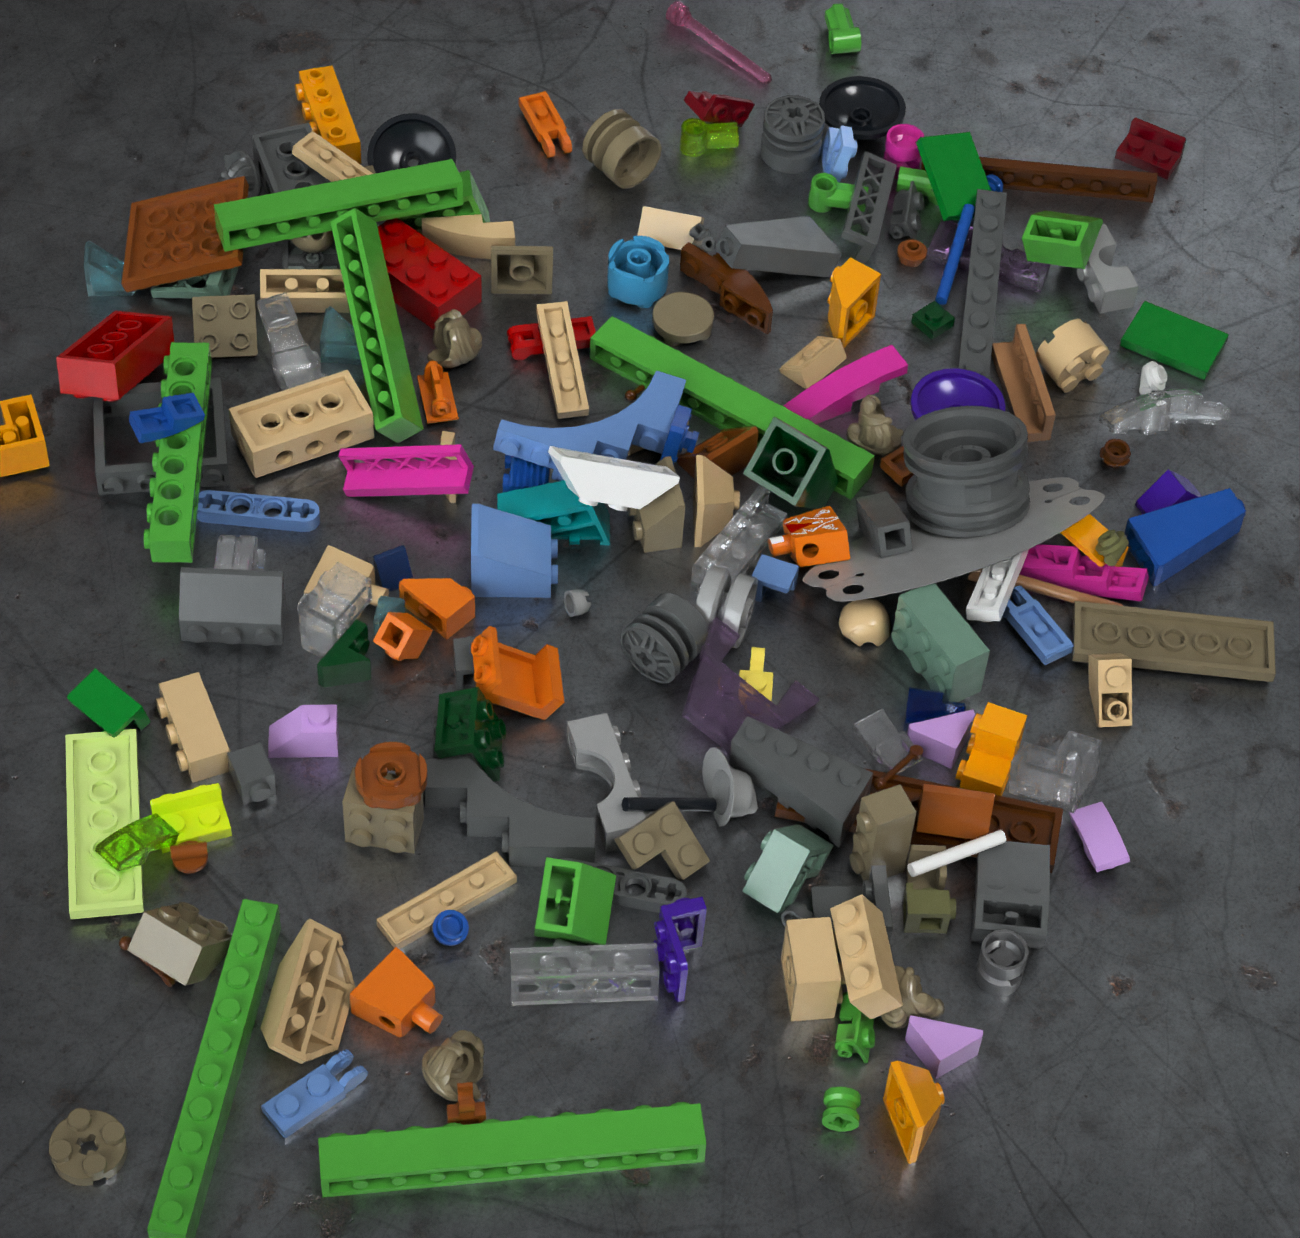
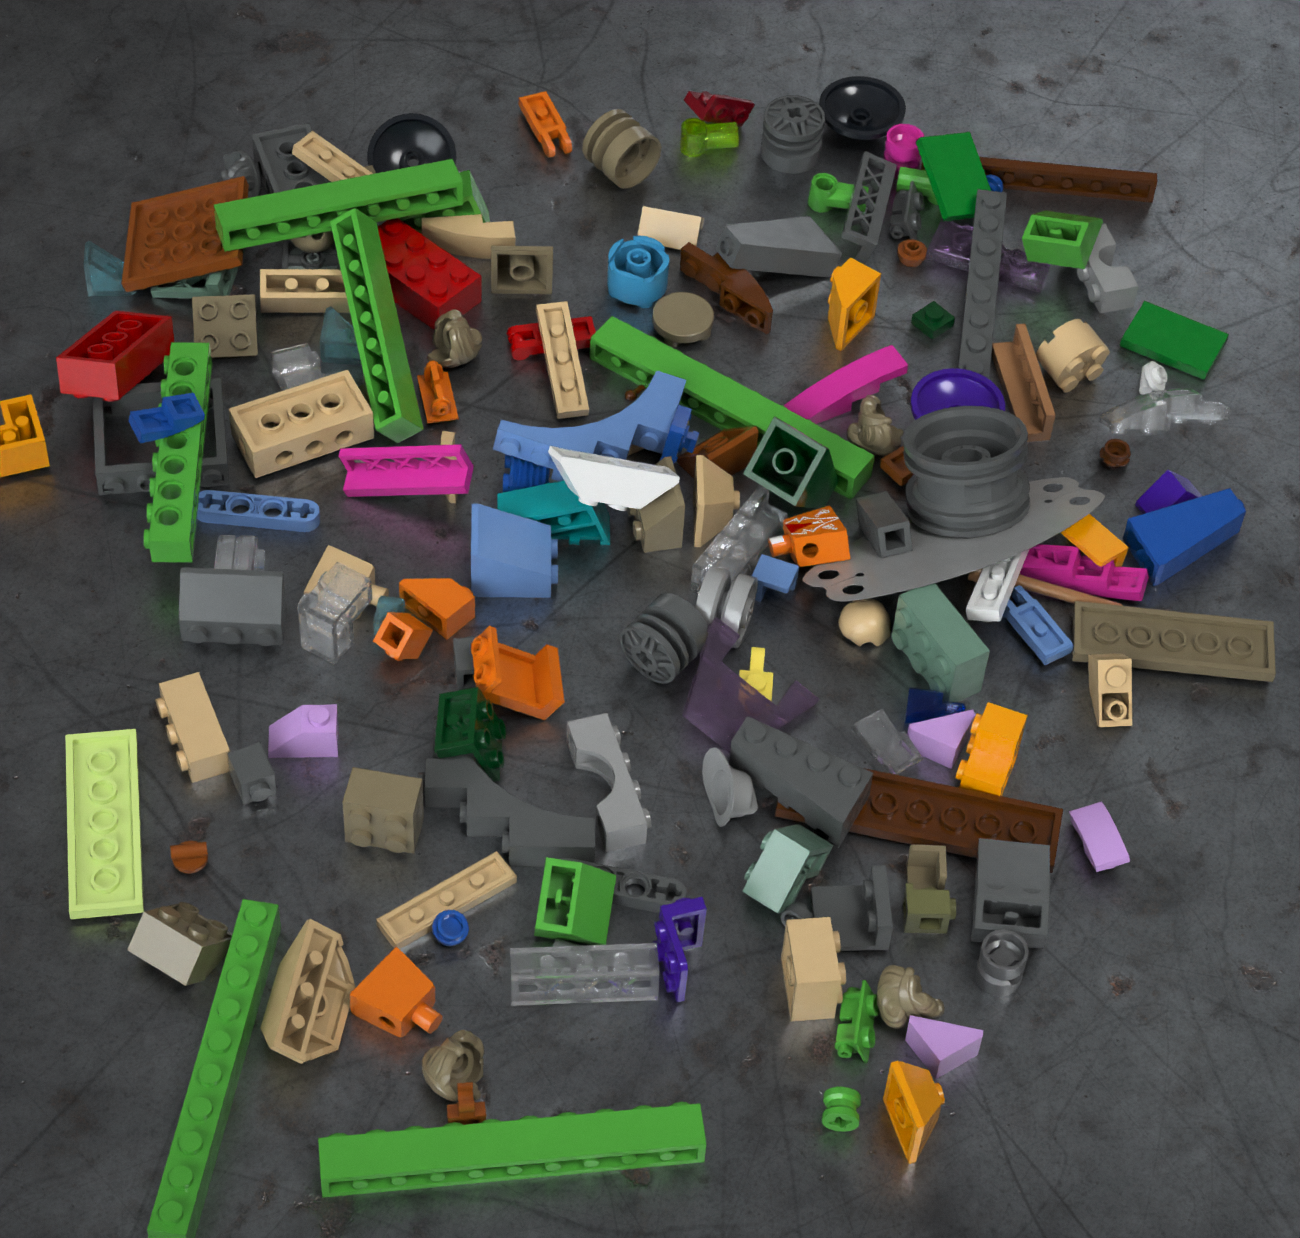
dark tan plate [49,1108,128,1186] -> none
green panel [67,668,151,737] -> none
clear neon green slope [95,813,179,871] -> none
reddish brown hinge [119,936,177,987] -> none
neon yellow bracket [150,783,232,854] -> none
clear slope [257,292,308,365] -> none
medium blue hinge [261,1049,368,1138] -> none
light orange brick [295,65,362,164] -> none
dark green slope [317,619,372,688] -> none
dark orange plate [355,742,428,809] -> none
dark blue slope [373,545,413,592] -> none
light grey hinge [564,589,591,617] -> none
dark tan plate [614,801,710,881] -> none
black bar [621,797,717,812] -> none
clear pink piece [666,1,772,84] -> none
dark grey arm [689,223,716,253] -> none
tan slope [779,336,846,389] -> none
light blue plate [821,126,857,182] -> none
bright green piece [825,4,862,54] -> none
tan brick [830,894,903,1019] -> none
dark tan brick [849,784,916,880] -> none
reddish brown hinge [873,745,923,790] -> none
white bar [907,830,1006,877] -> none
dark orange slope [916,784,995,840] -> none
blue bar [935,204,975,305] -> none
clear brick [1009,730,1102,813] -> none
olive plate [1095,530,1129,566] -> none
dark red bracket [1115,118,1186,180] -> none

